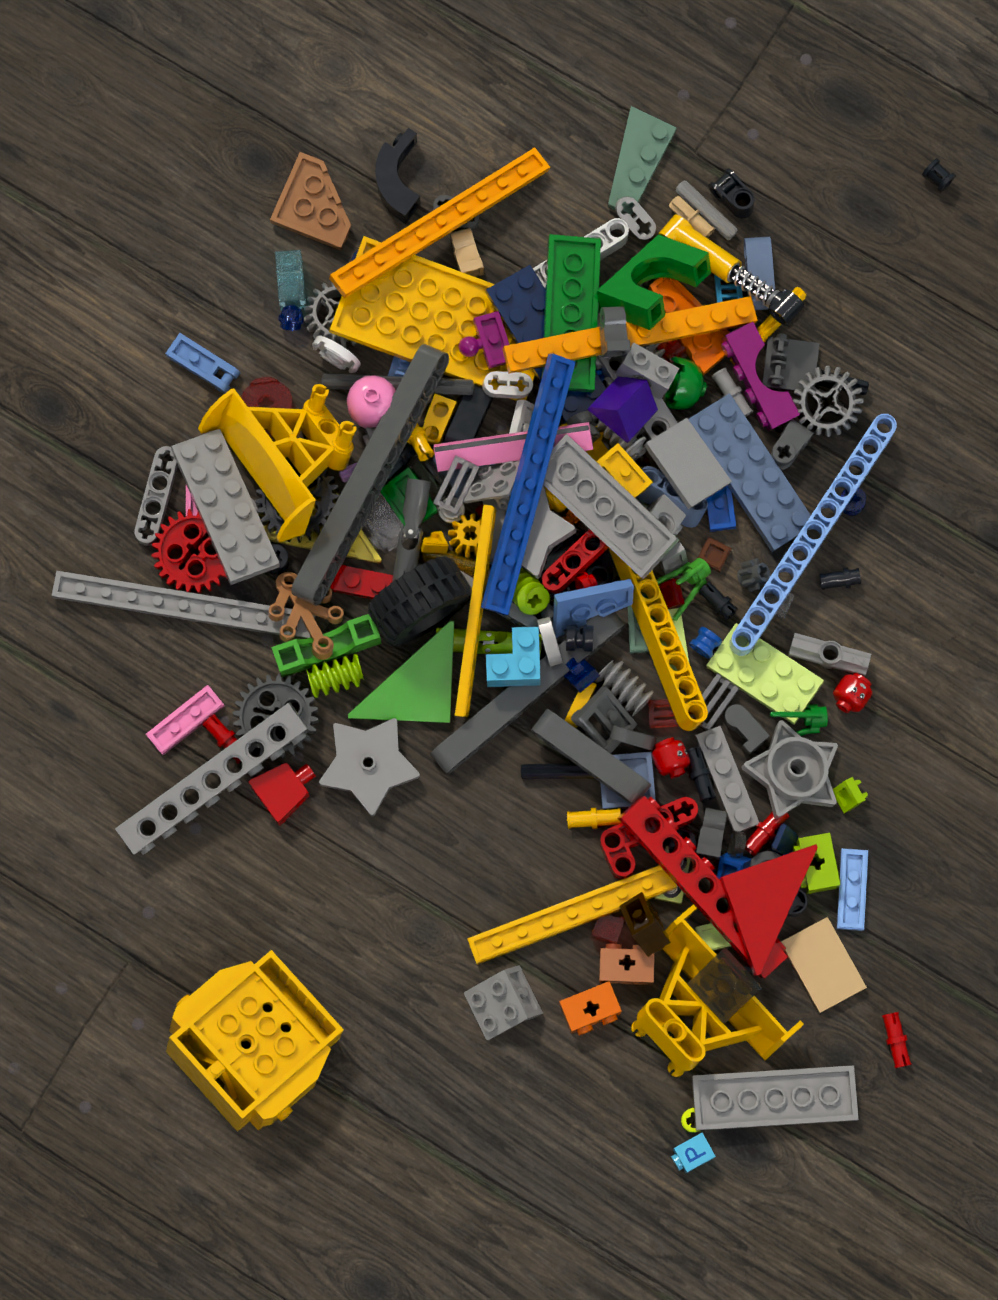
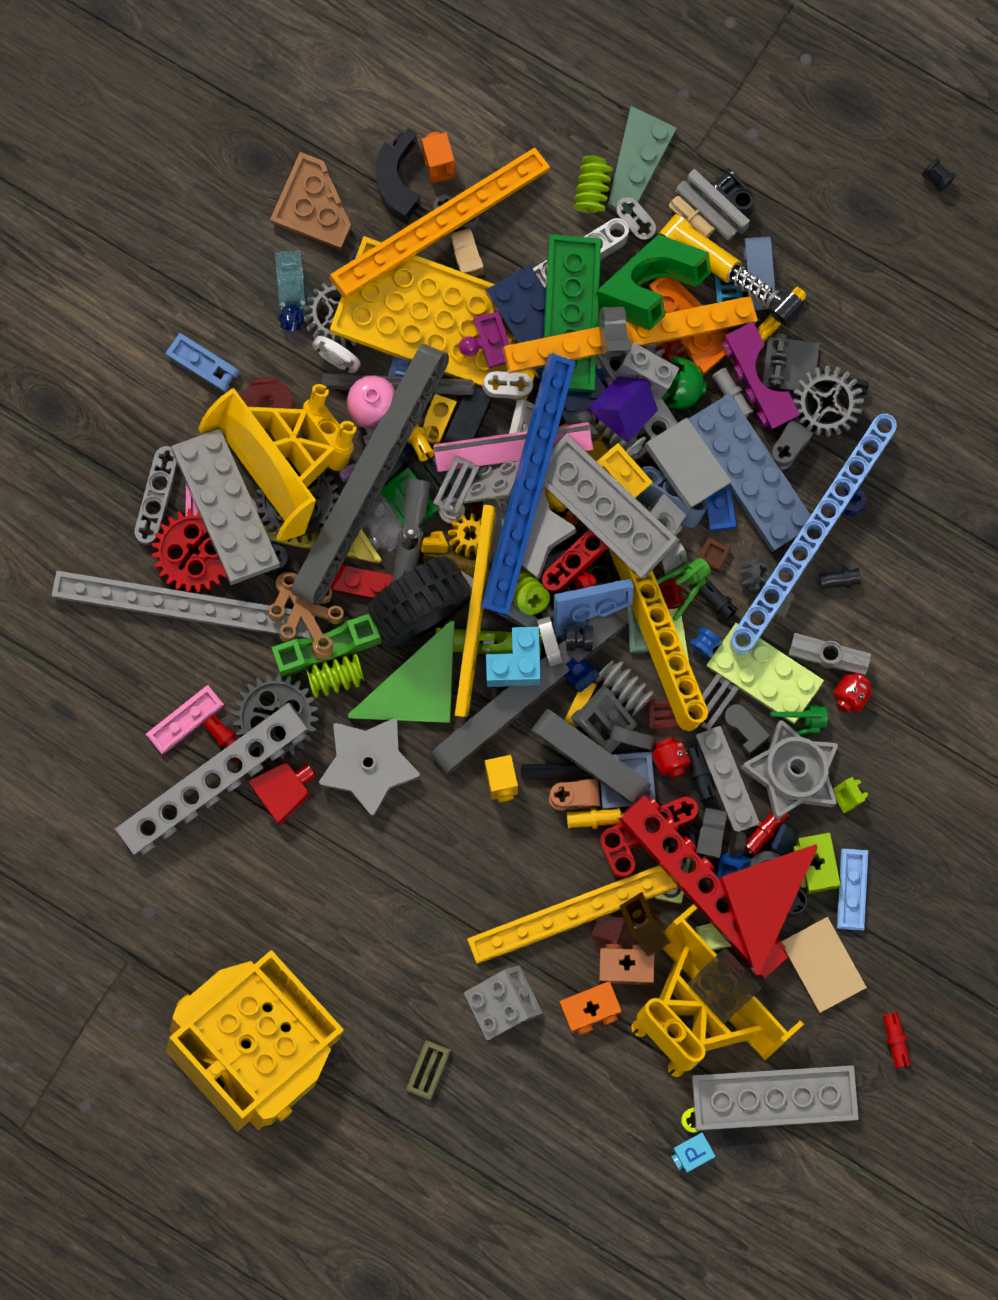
none -> olive tile [406,1040,451,1101]
none -> orange brick [421,132,455,184]
none -> yellow brick [485,755,518,802]
none -> nougat piece [549,779,601,811]
none -> lime piece [573,156,613,213]
none -> light grey tile [687,169,750,235]

